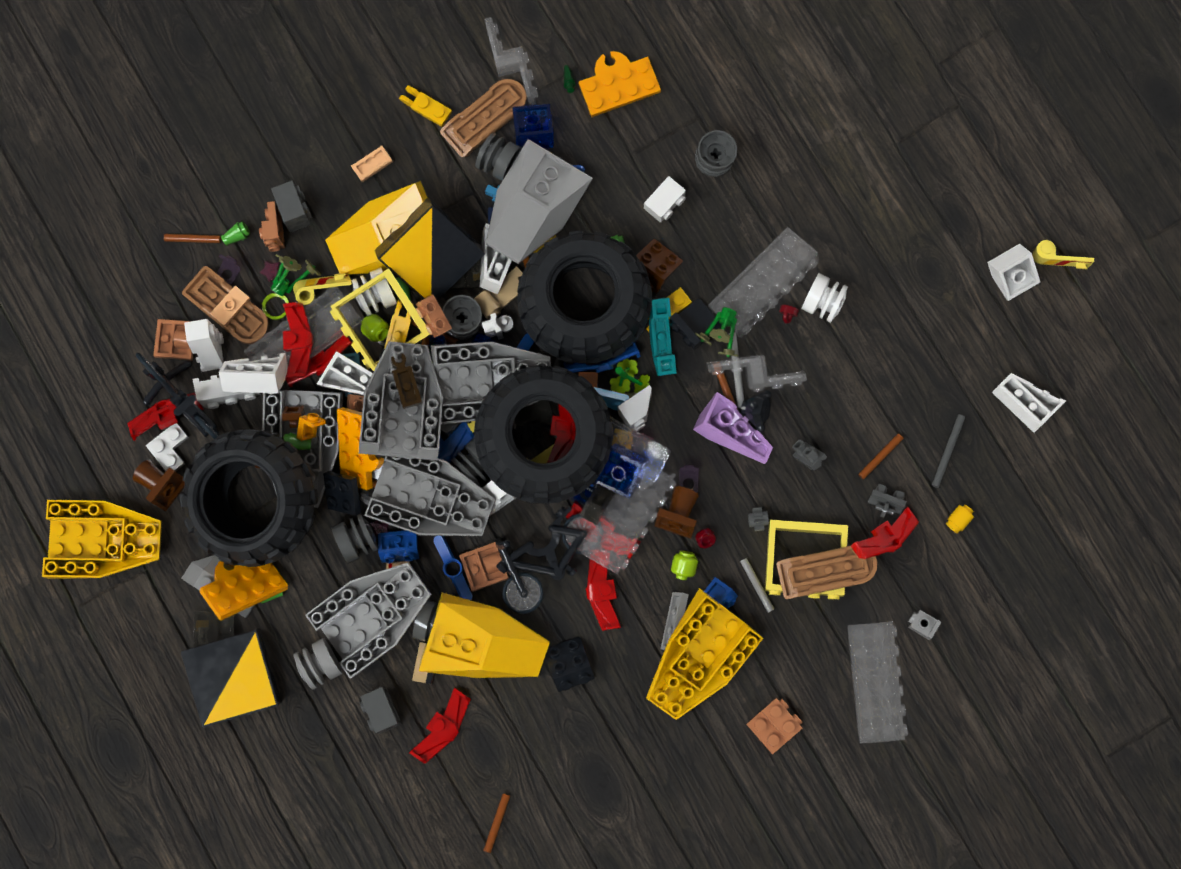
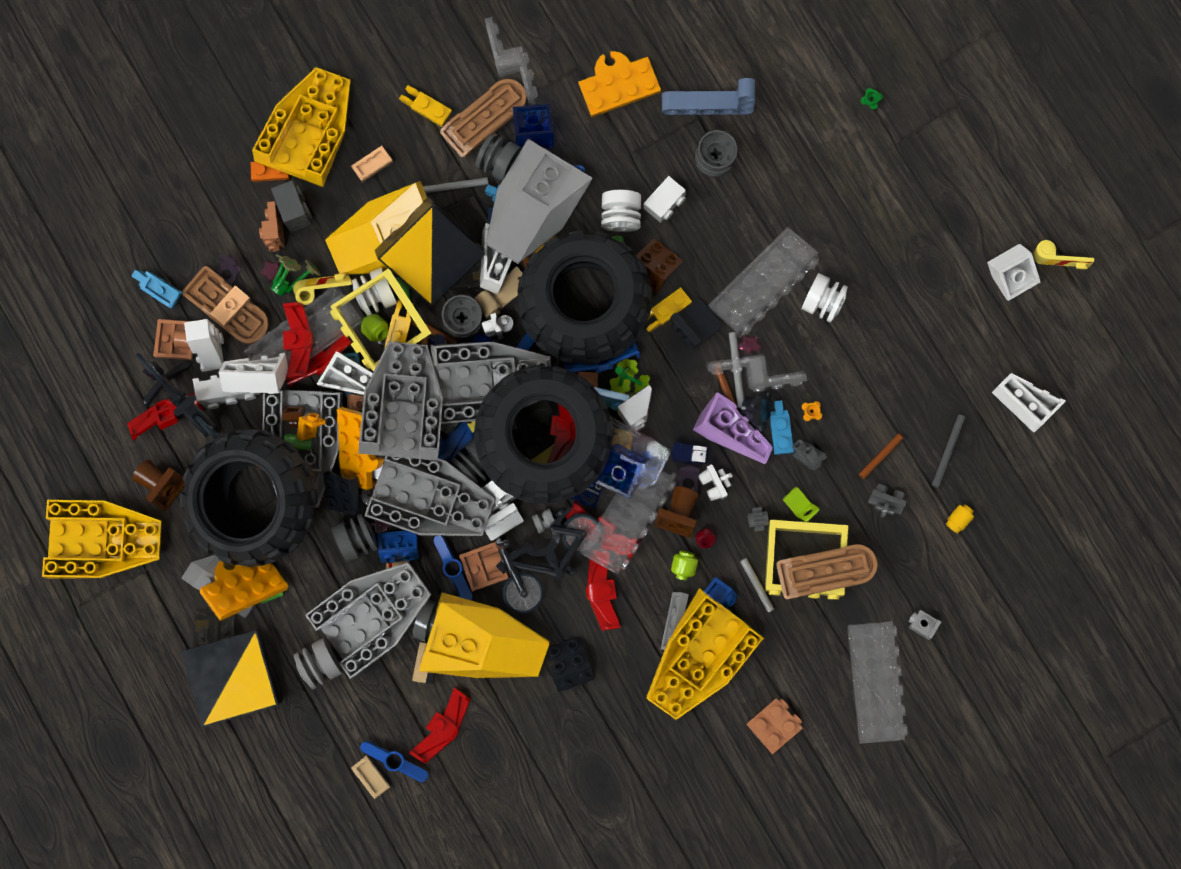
white plate [146,423,189,471] -> none
dark orange bar [164,234,221,243] -> none
bright green cone [221,221,250,246] -> none
lime piece [262,293,289,320] -> none
dark grey brick [359,687,402,734] -> none
dark brown plate [391,354,422,409] -> none
nougat plate [416,295,452,337] -> none
dark orange bar [483,793,510,853] -> none
dark green bar [564,65,576,93] -> none
clear smoke brick [580,477,619,525] -> none
teal slope [649,298,676,376] -> none
plant [695,307,739,357] -> none
dark red tile [779,305,799,324] -> none
red plate [851,507,919,559] -> none
none -> dark azure hinge [132,270,183,309]
none -> orange plate [251,162,290,182]
none -> yellow wedge [252,67,350,187]
none -> tan tile [351,755,391,799]
none -> blue piece [360,741,428,782]
none -> light grey bar [423,177,489,194]
none -> white bracket [485,503,524,541]
none -> light grey wheel [532,509,554,534]
none -> white wheel [601,190,641,232]
none -> sand blue beam [662,78,755,115]
none -> clear blue leg [672,442,709,465]
none -> white hips [698,464,733,501]
none -> clear pink piece [738,336,761,354]
none -> dark azure hinge [770,400,794,455]
none -> lime bracket [783,487,820,522]
none -> light orange plate [802,401,822,421]
none -> green plate [861,88,883,110]

